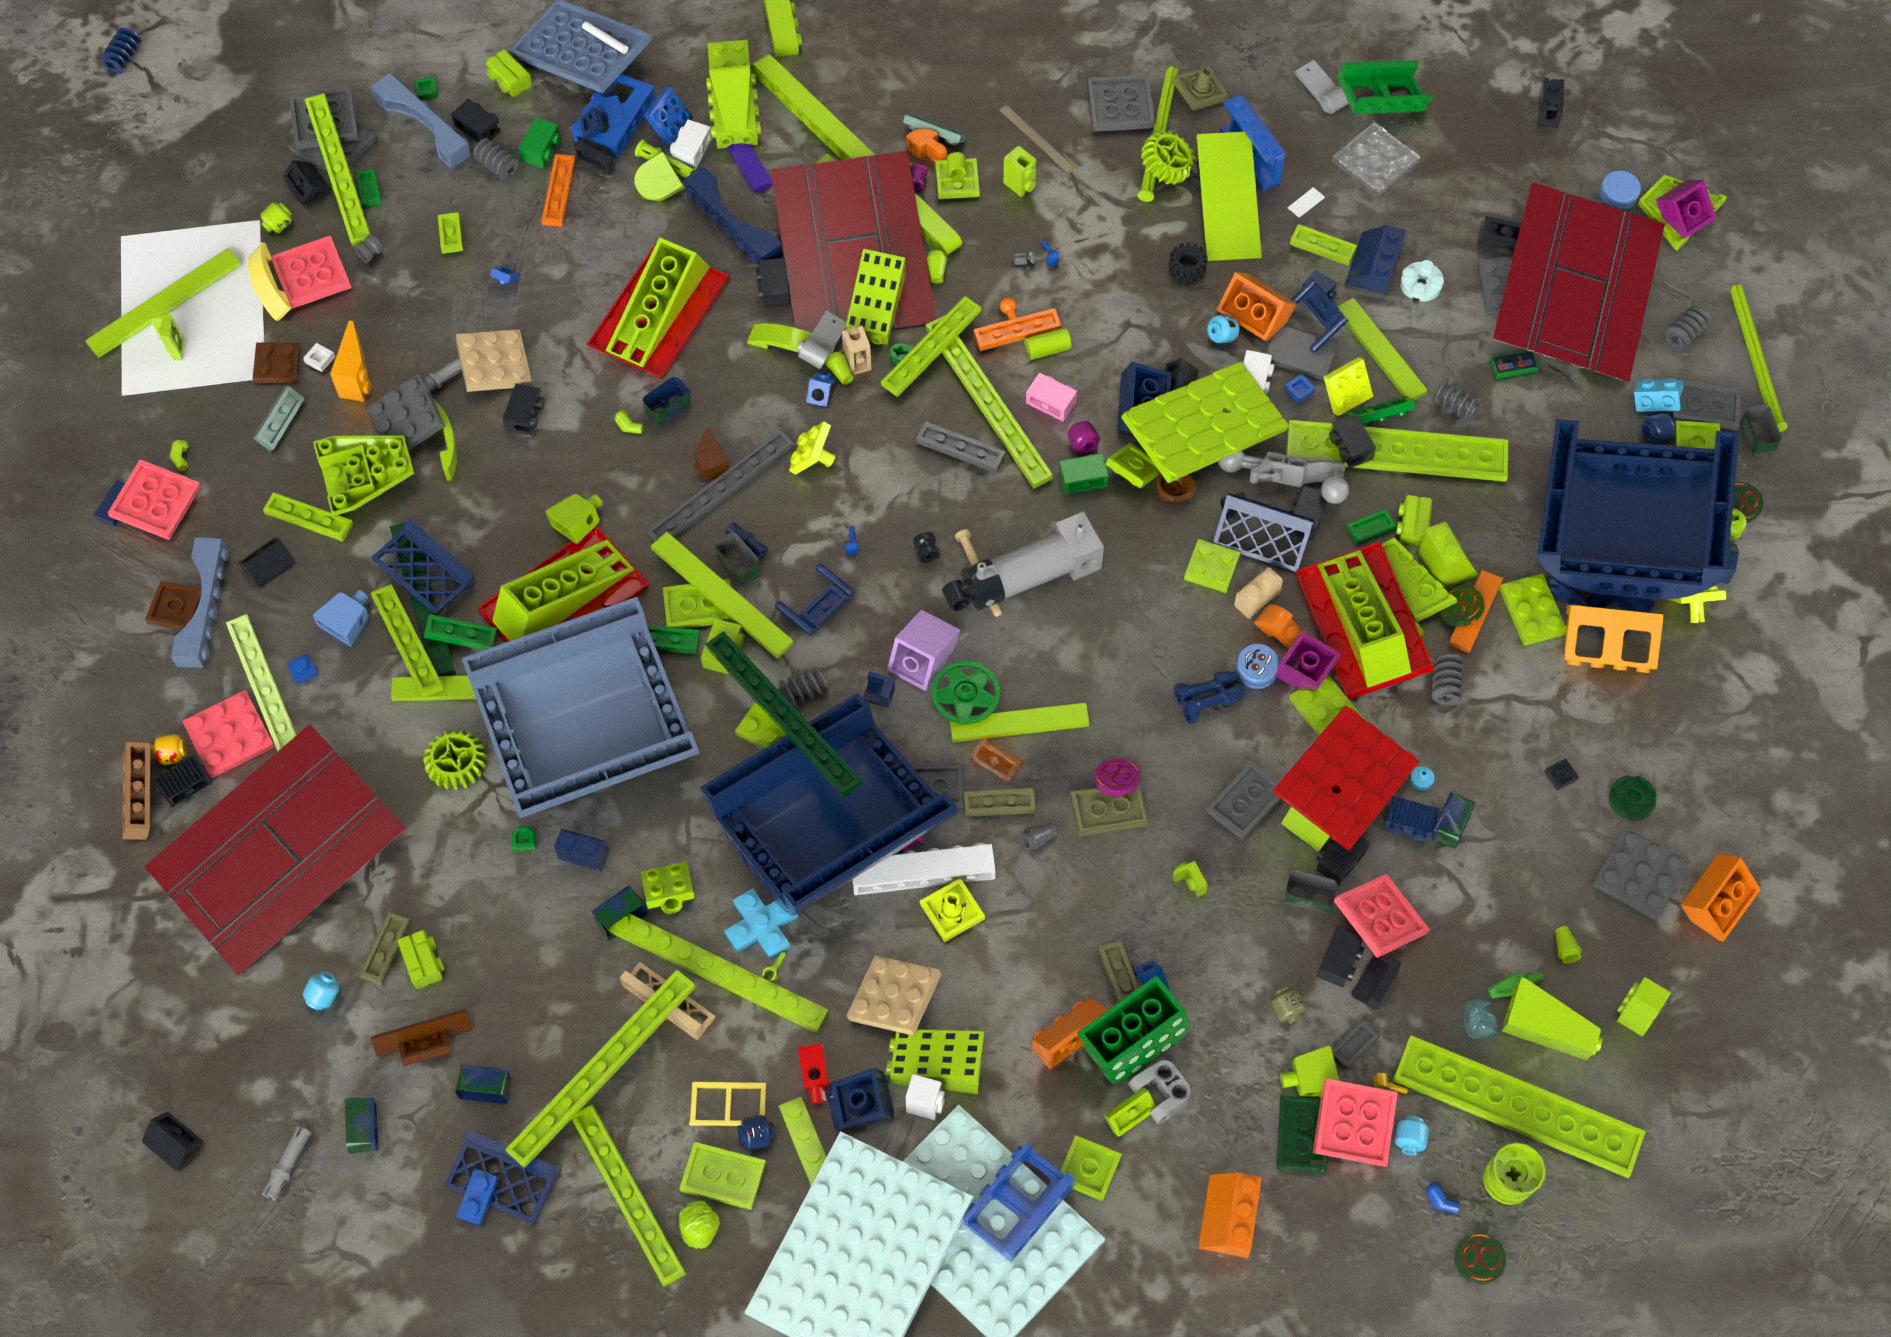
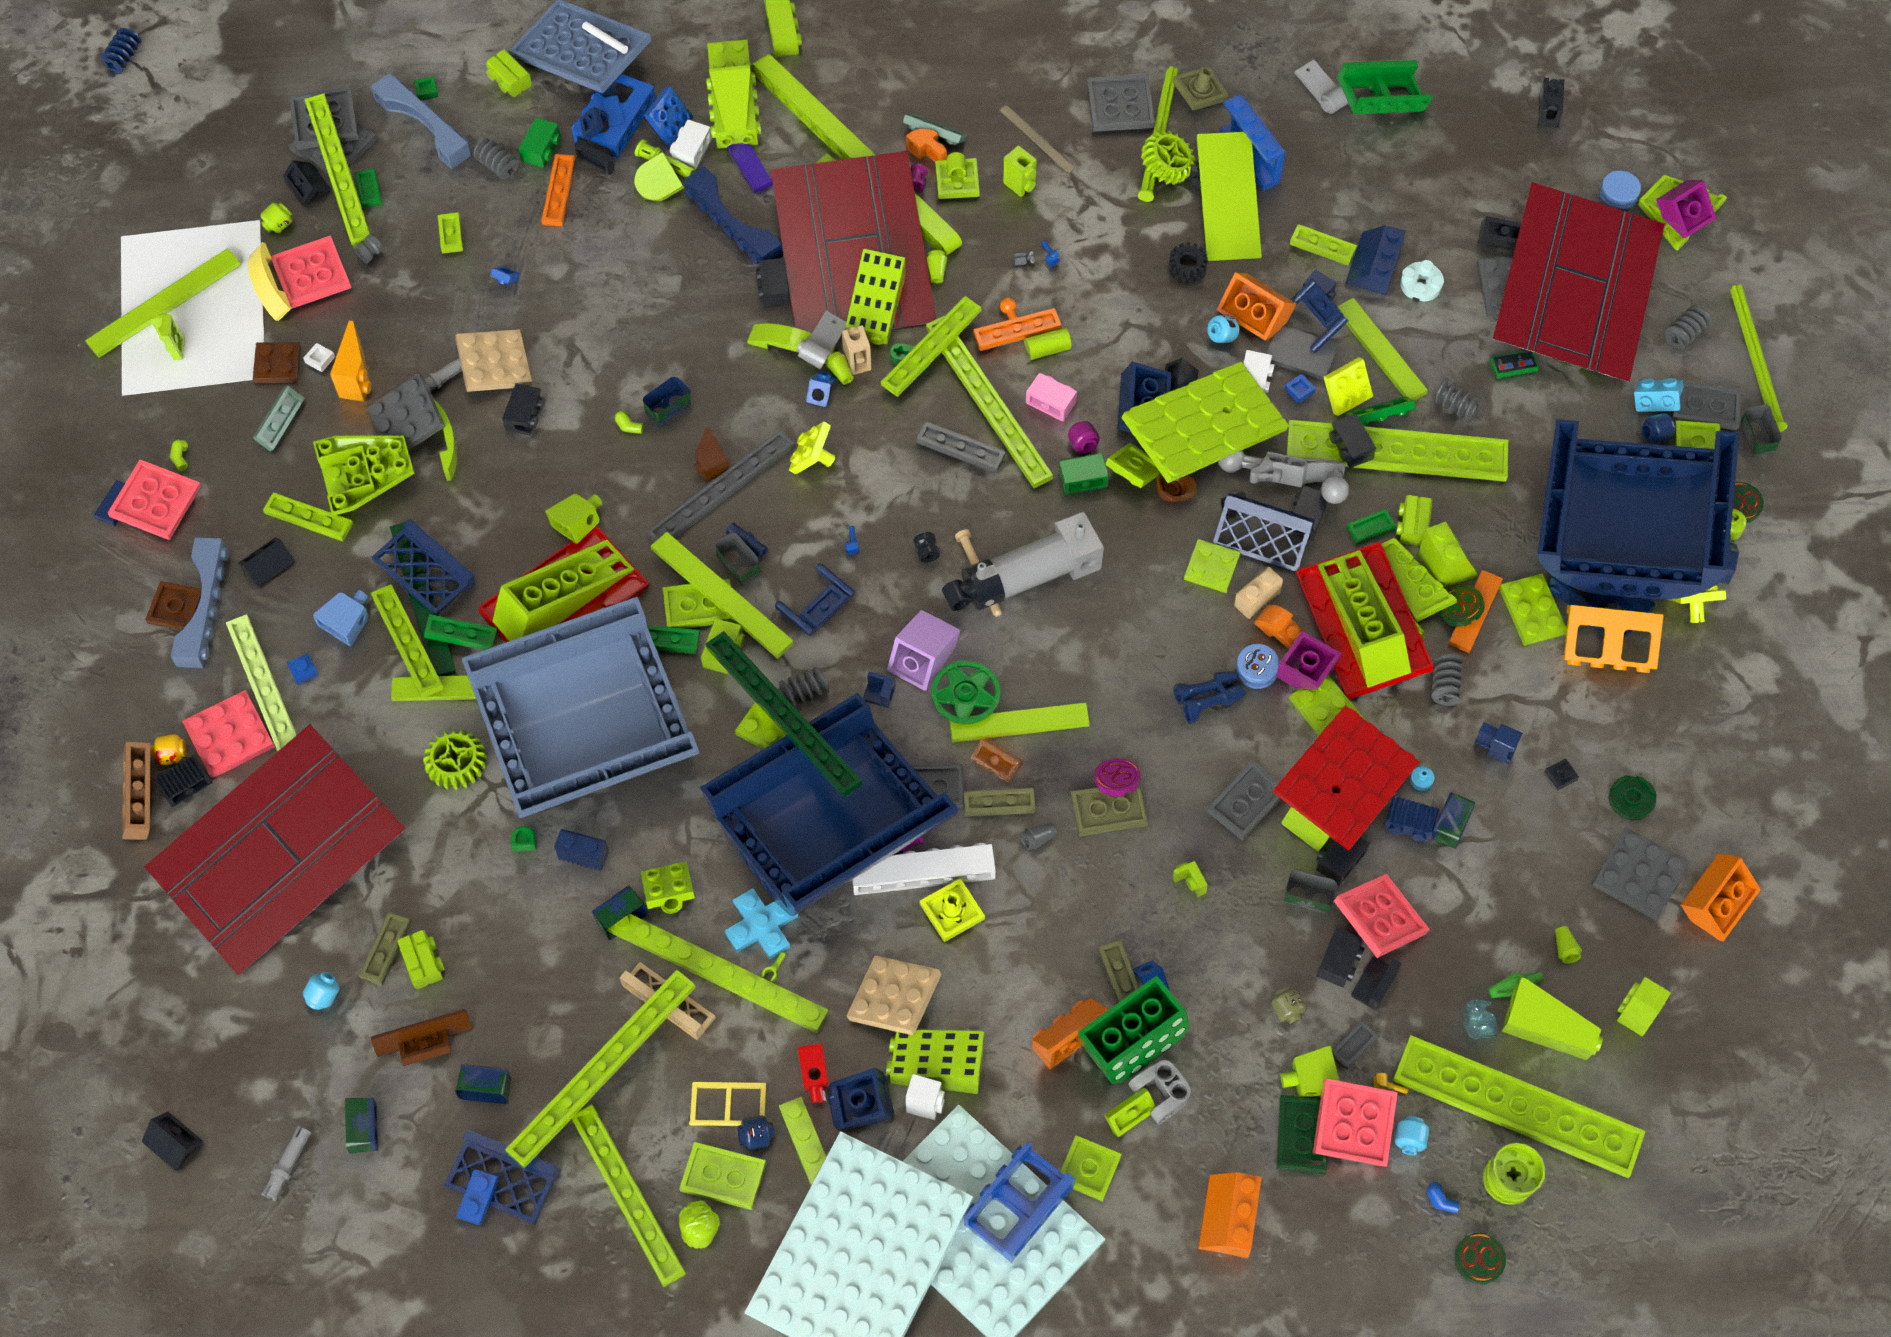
black brick [451,99,501,143] -> none
piece [586,237,730,379] -> none
white sticker [1288,187,1325,218] -> none
clear plate [1332,122,1421,197] -> none
none -> dark blue piece [1475,722,1523,764]

